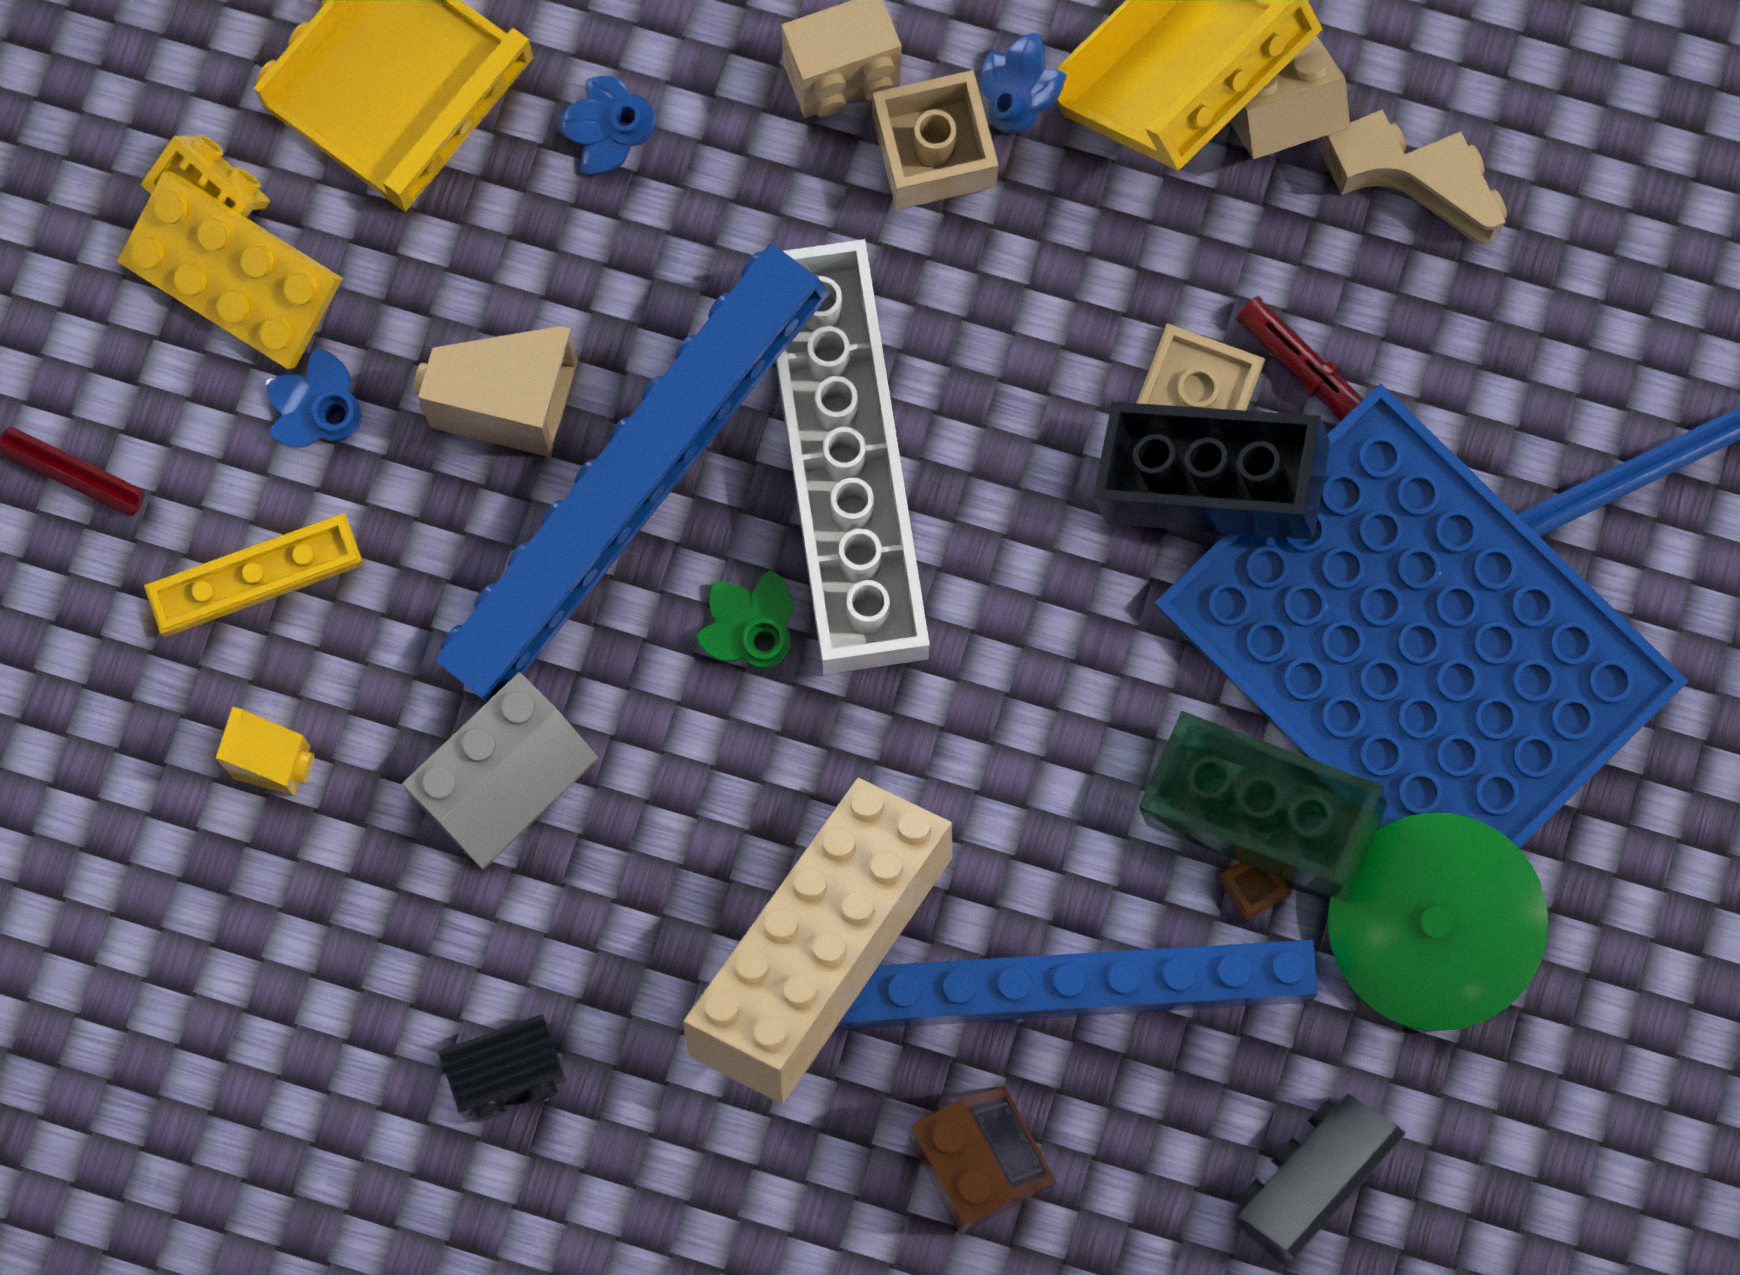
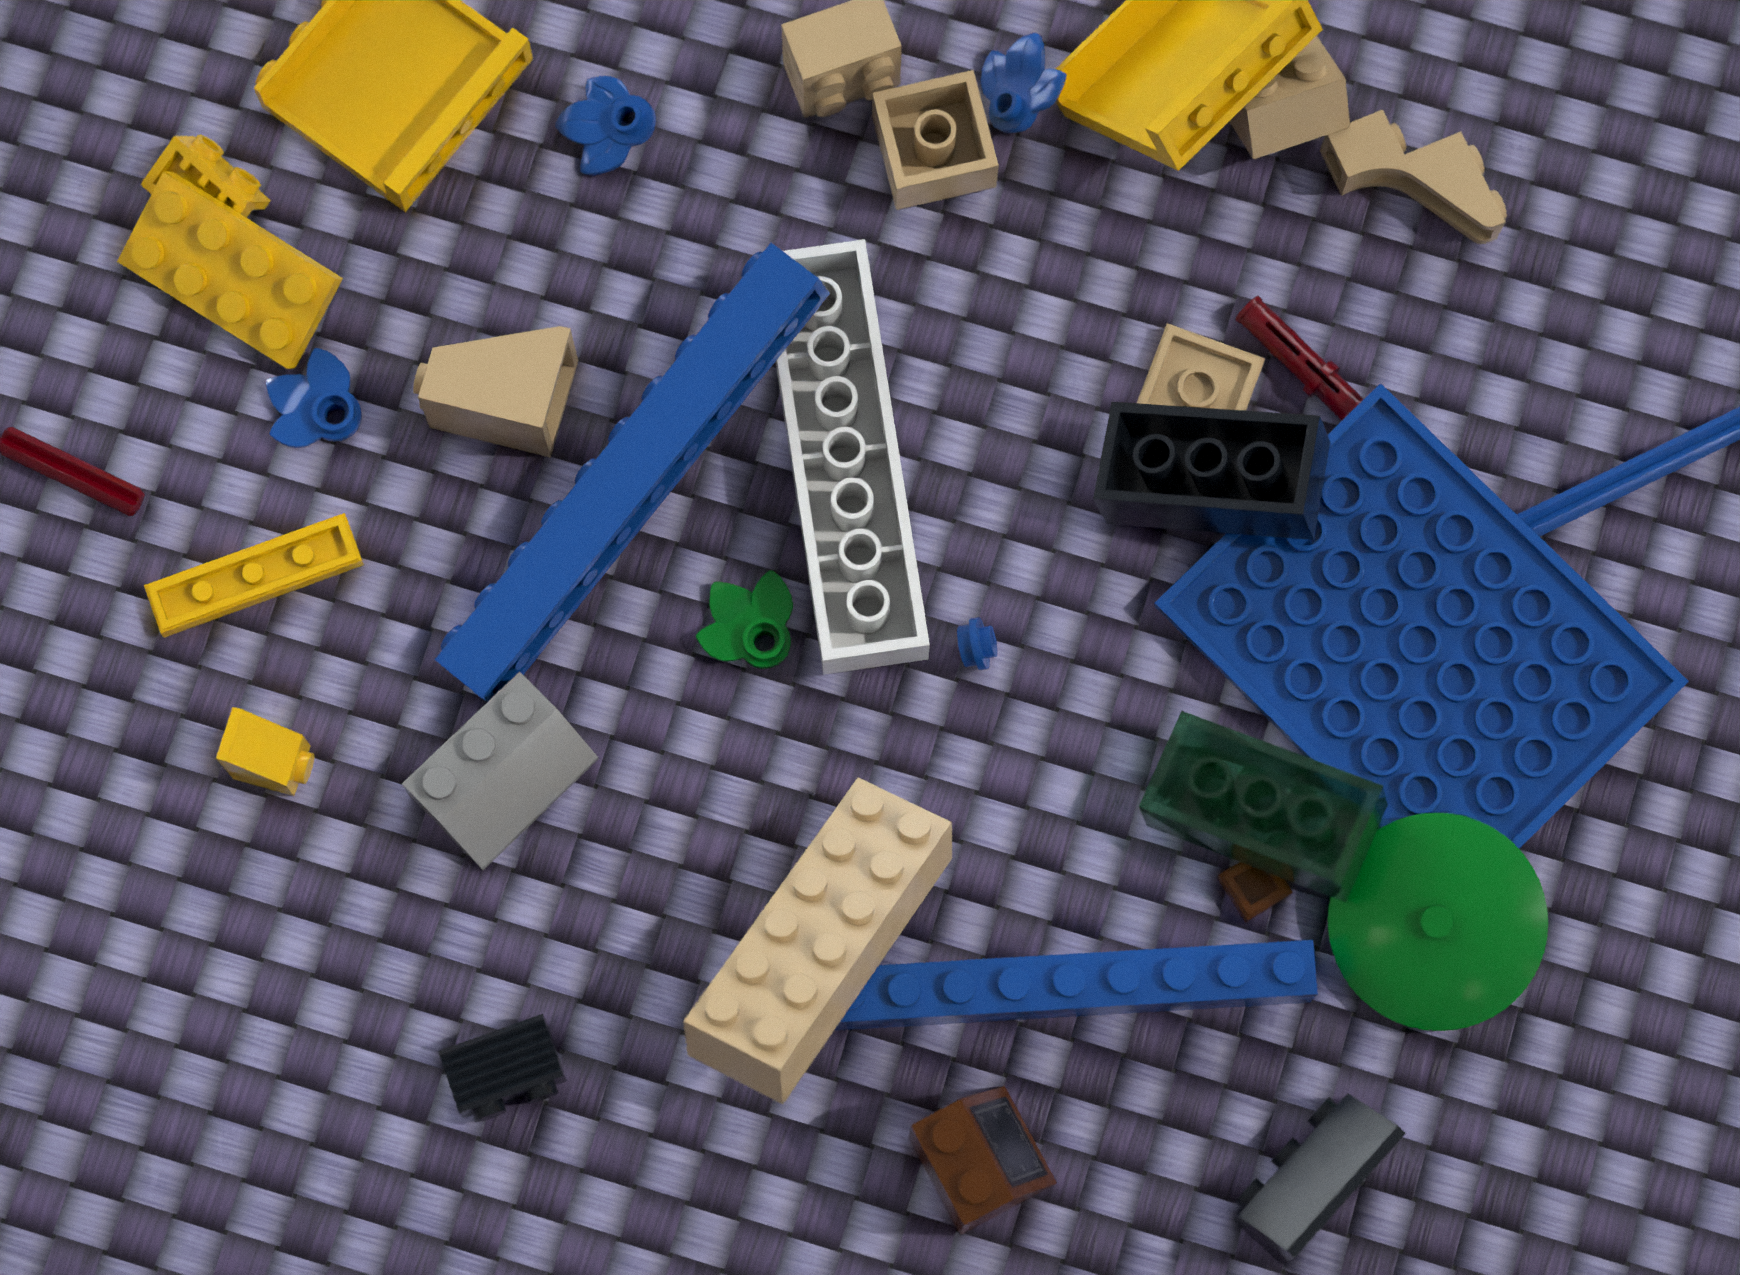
none -> blue plate [957,617,998,670]

